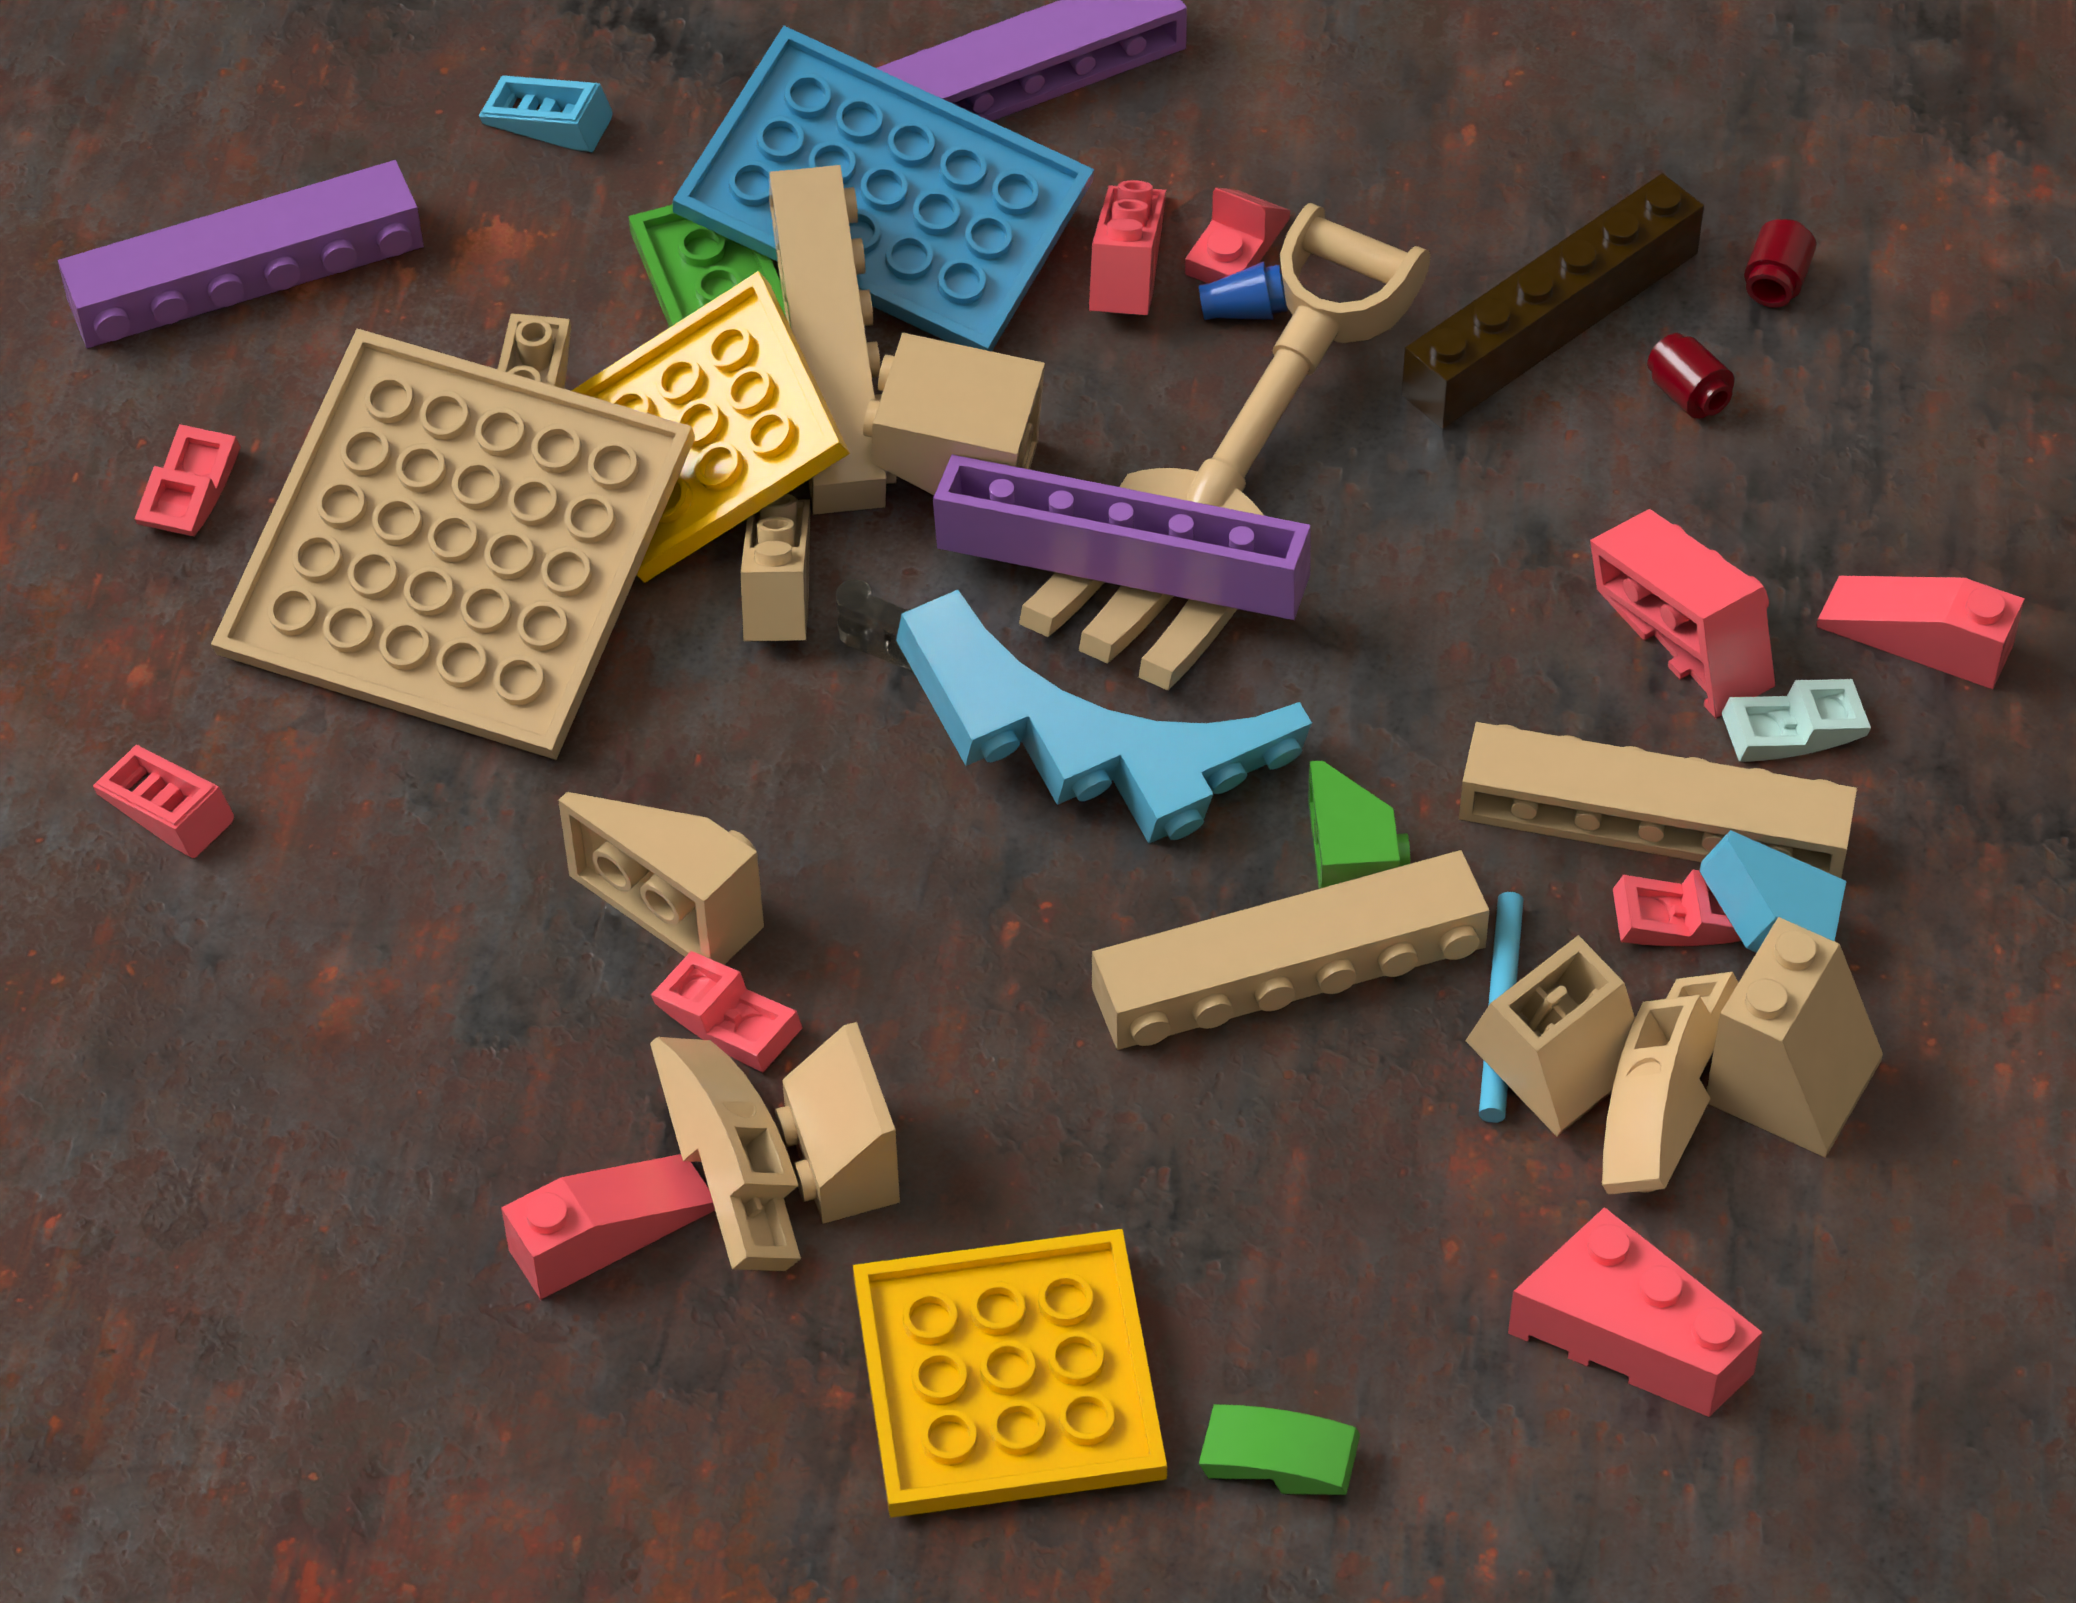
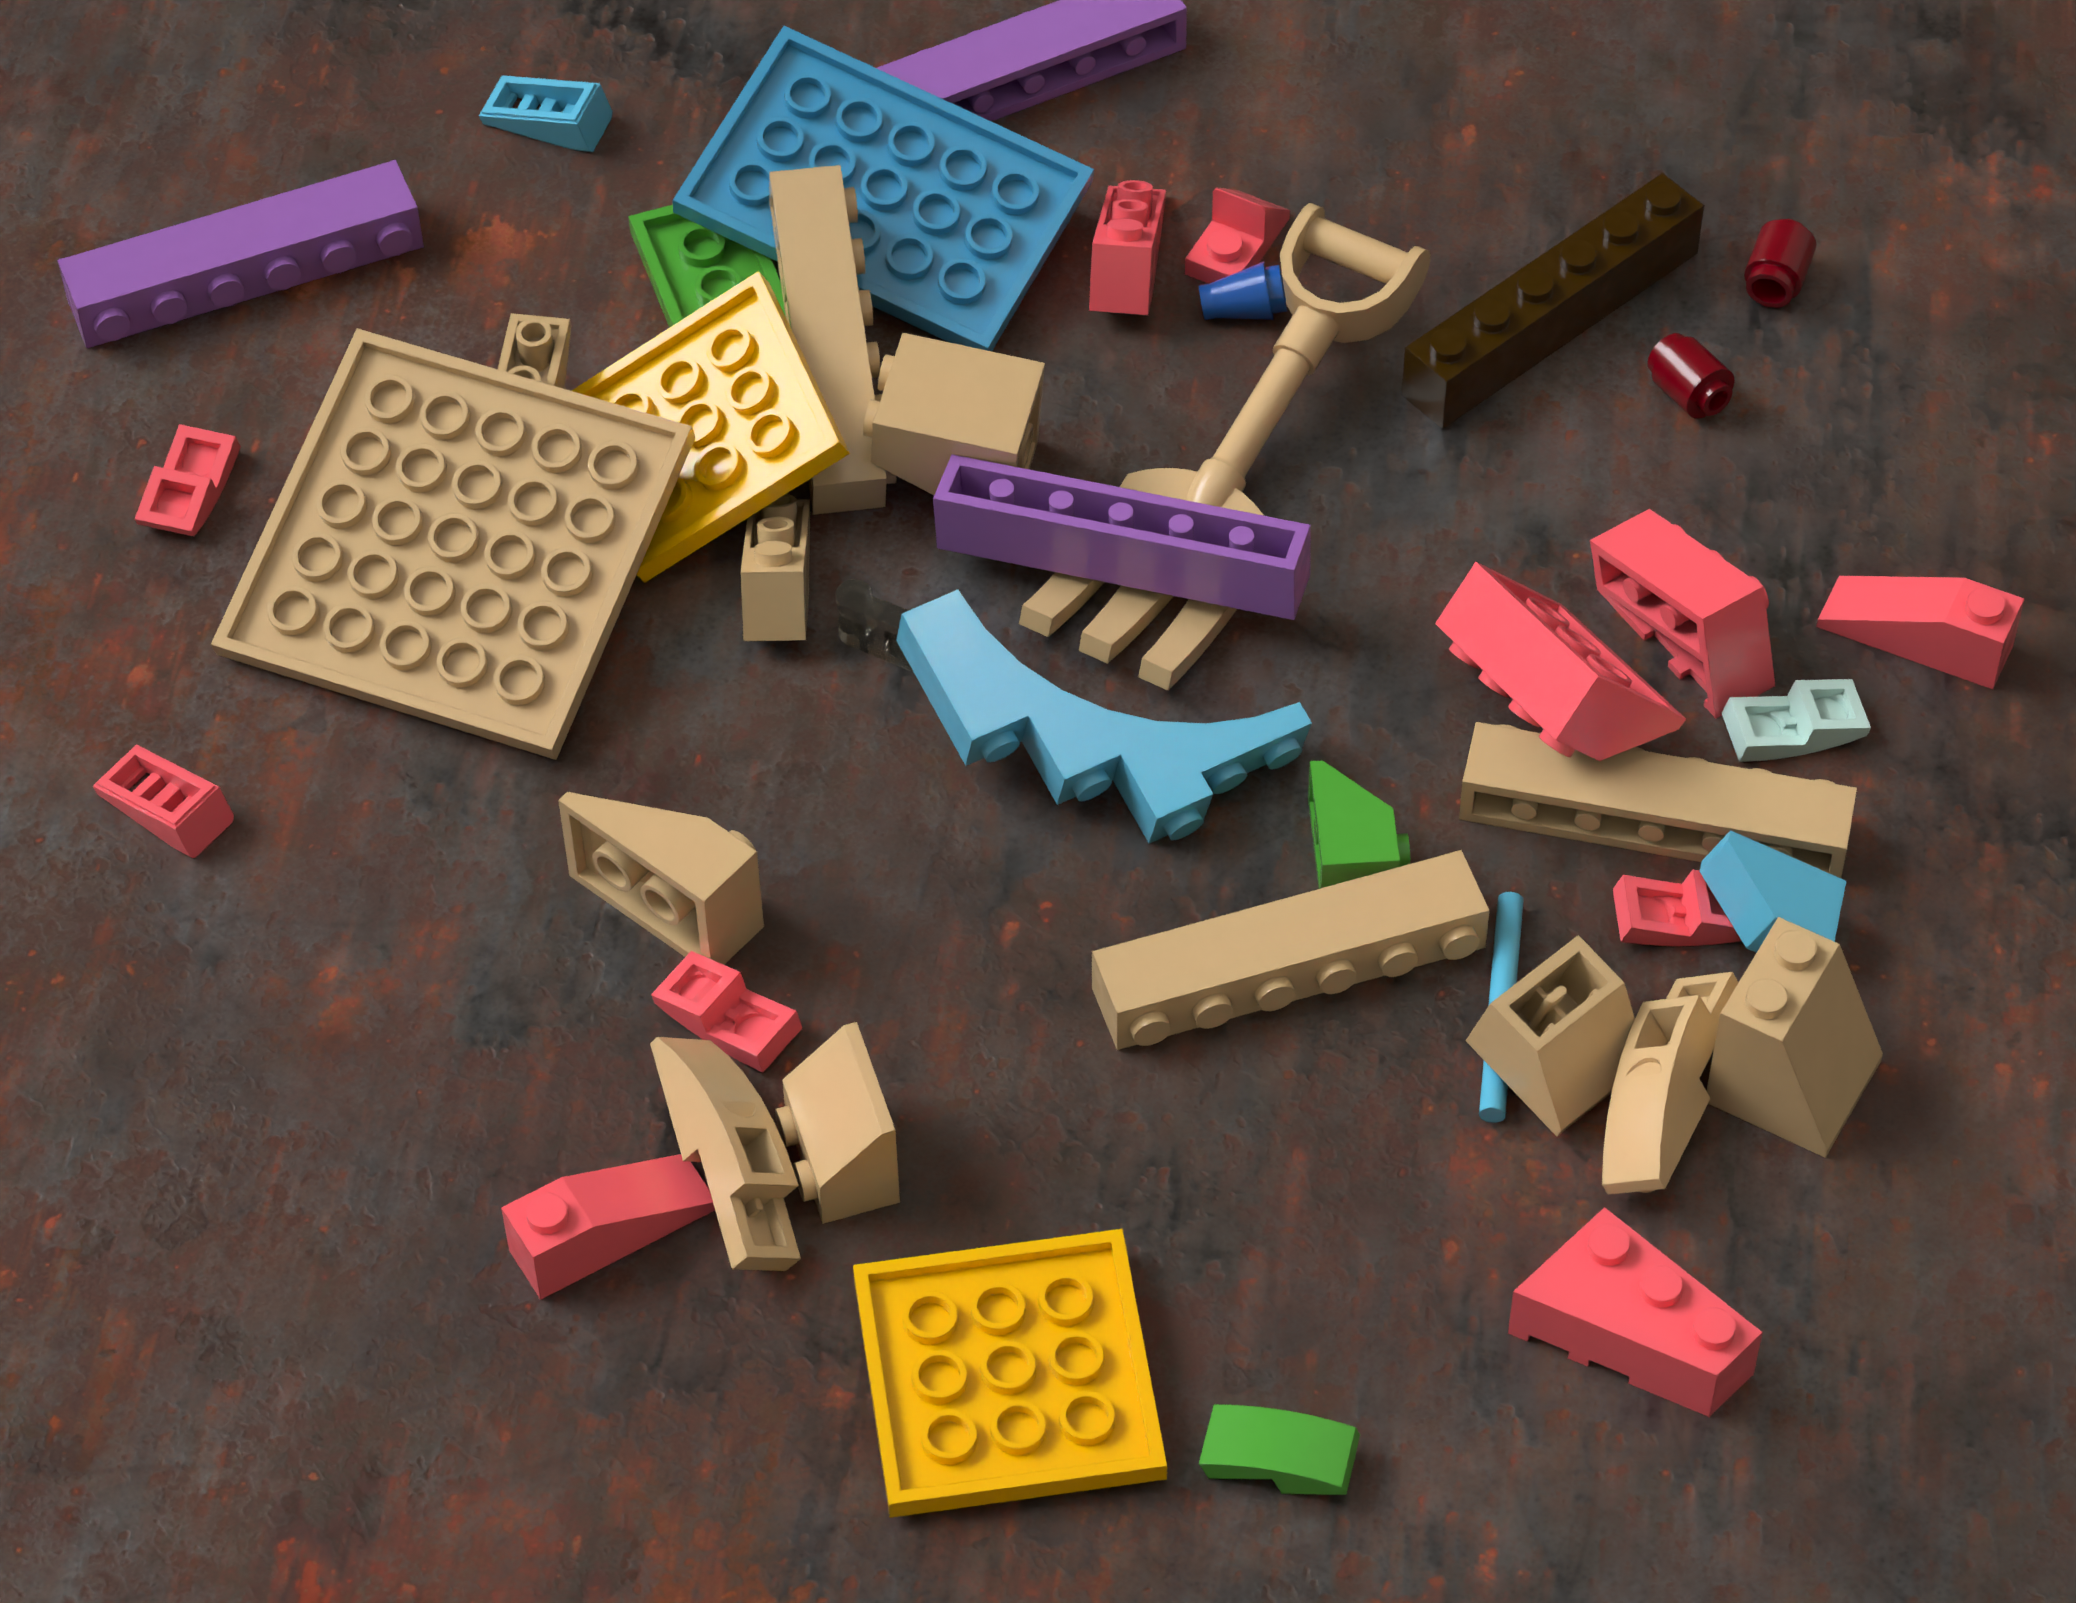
none -> coral slope [1435,562,1686,761]

